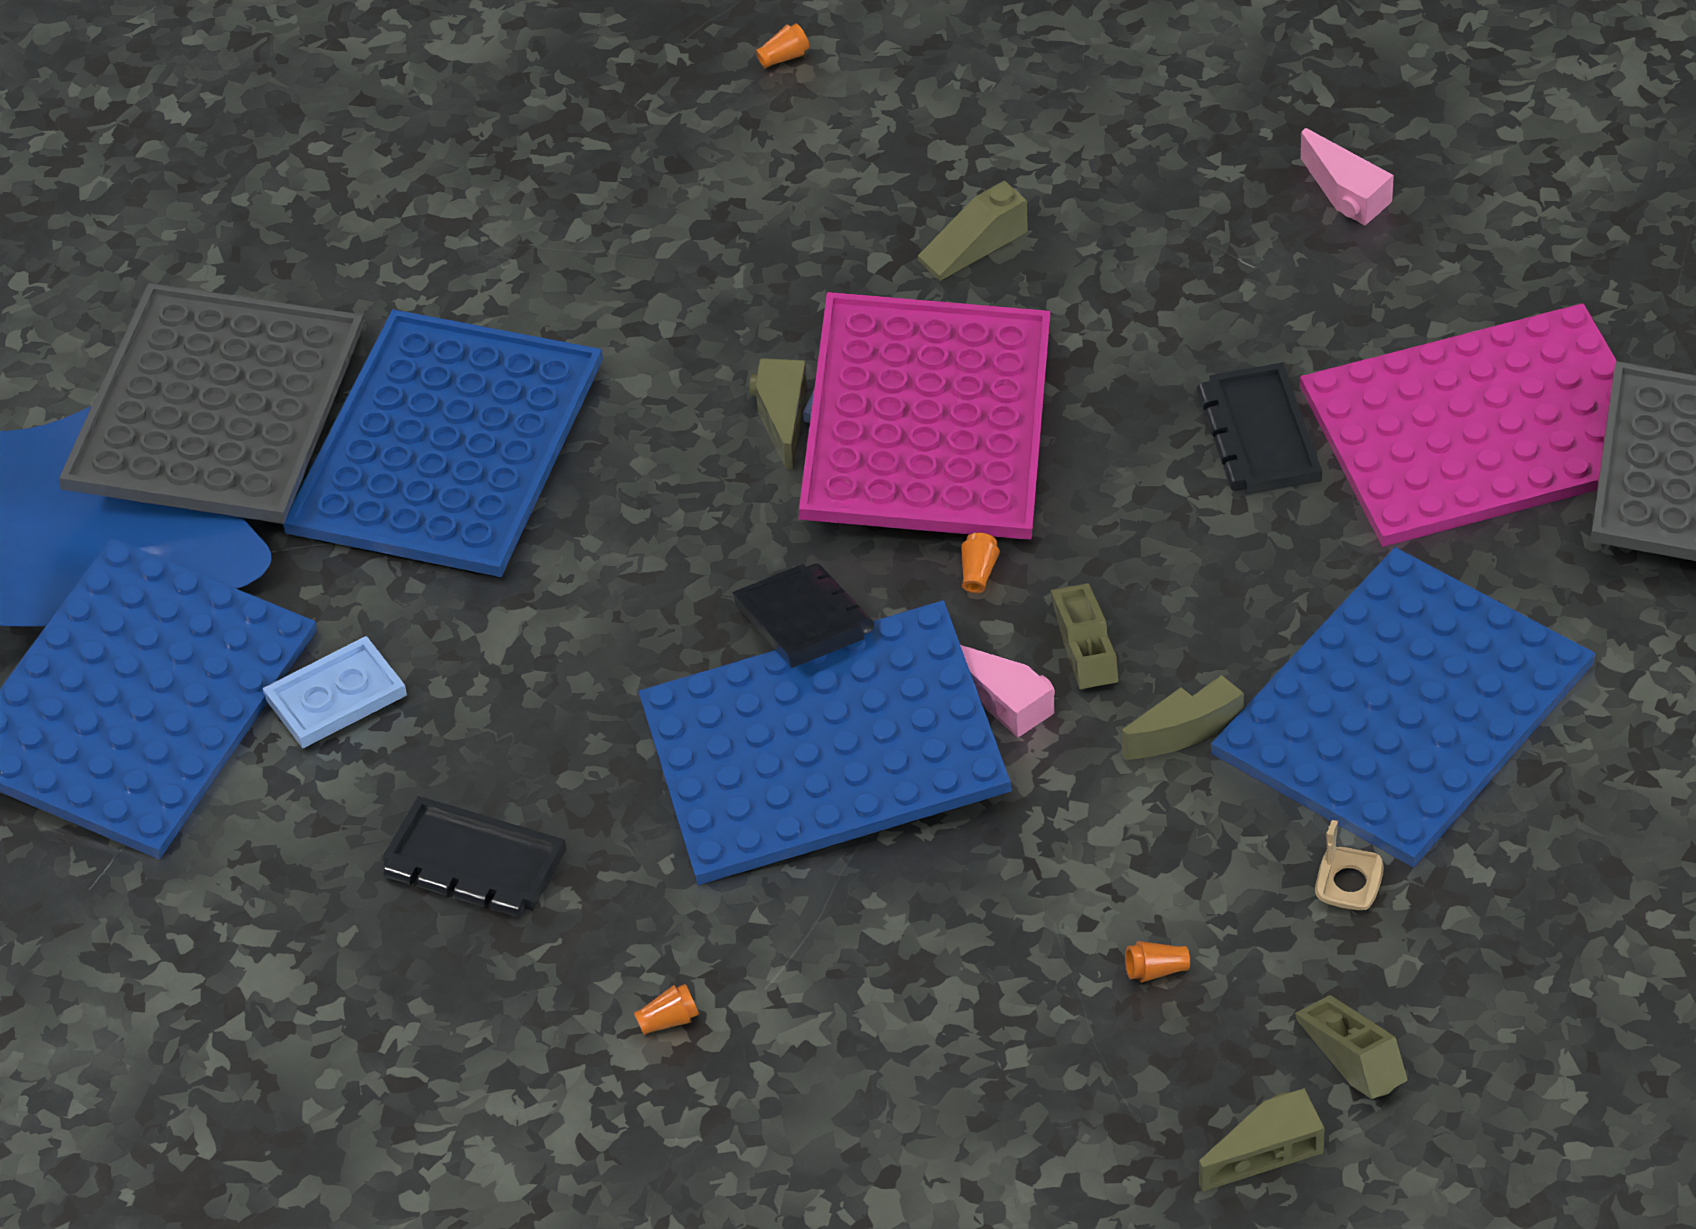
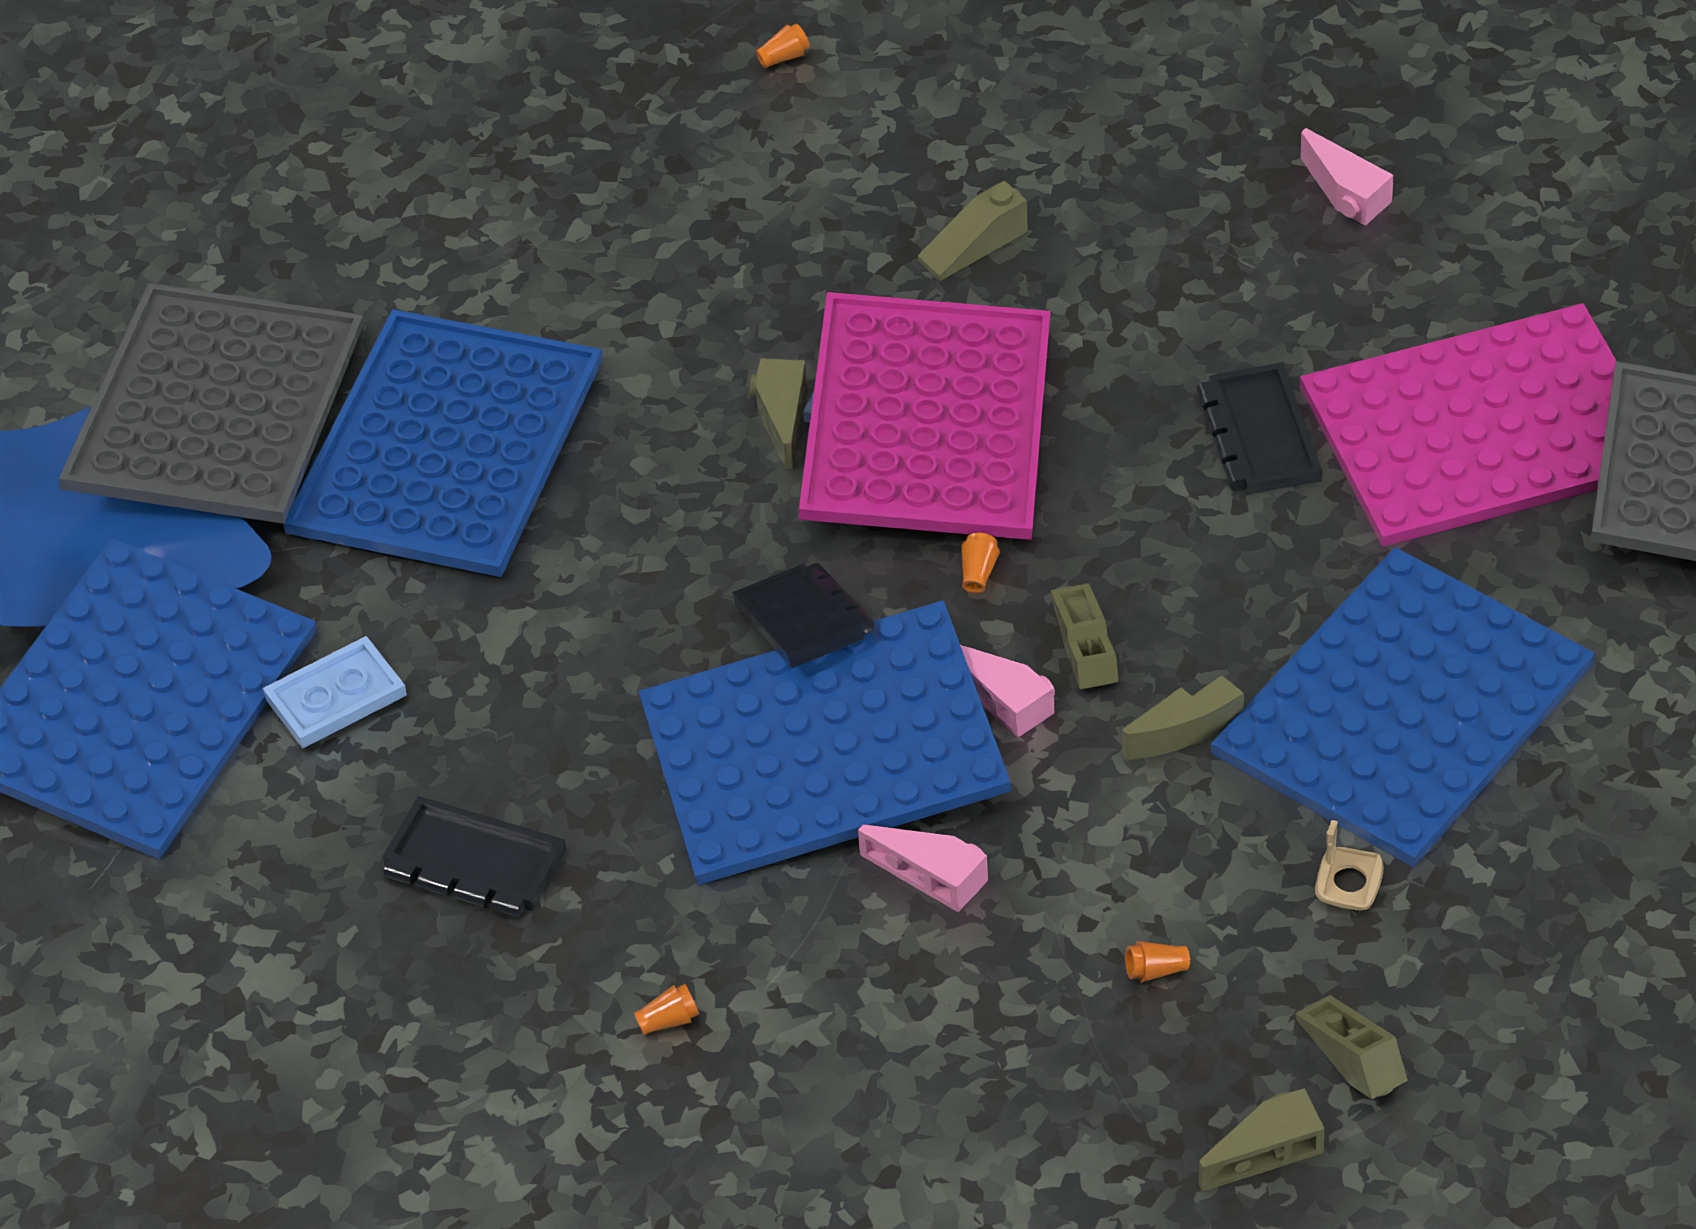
none -> bright pink slope [858,825,988,912]

